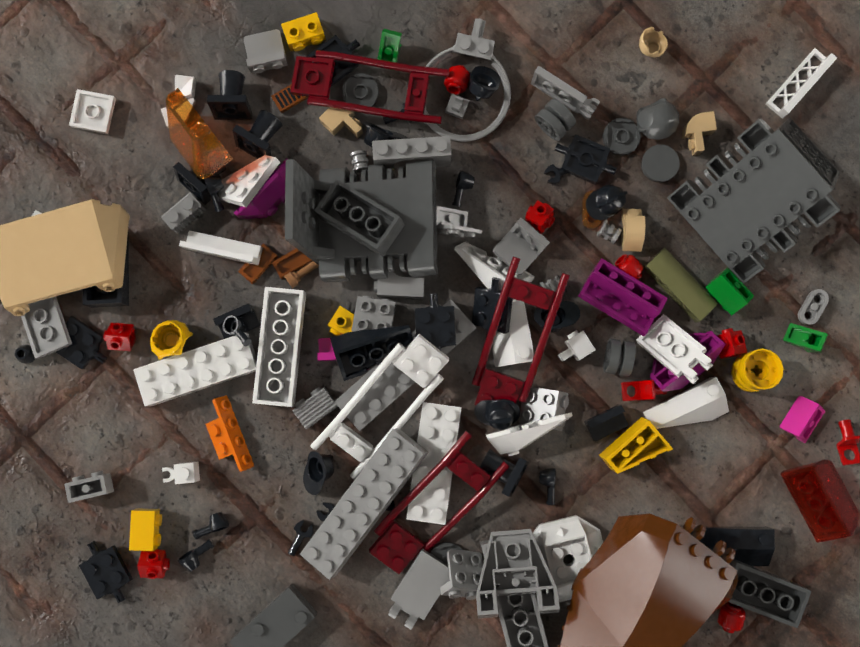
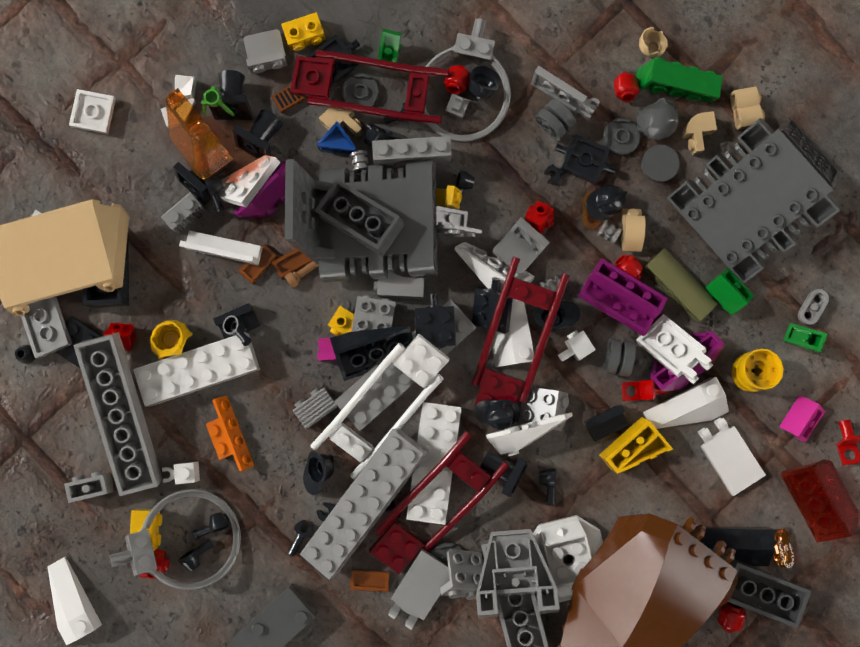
black plate [79,541,133,603] -> none
white brick [252,287,306,407] -> none
red brick [717,328,748,359] -> none
white fence [765,48,837,118] -> none
none -> white wedge [47,556,102,645]
none -> light grey brick [73,332,163,496]
none -> light grey brick [109,489,241,590]
none -> bright green plant [201,86,235,116]
none -> blue slope [317,121,357,154]
none -> dark orange tile [350,569,390,592]
none -> yellow bracket [436,185,462,209]
none -> red head [613,72,639,102]
none -> green wedge [636,57,723,103]
none -> white tile [698,417,766,496]
none -> tan brick [730,86,765,130]
none -> clear orange plate [774,529,794,568]

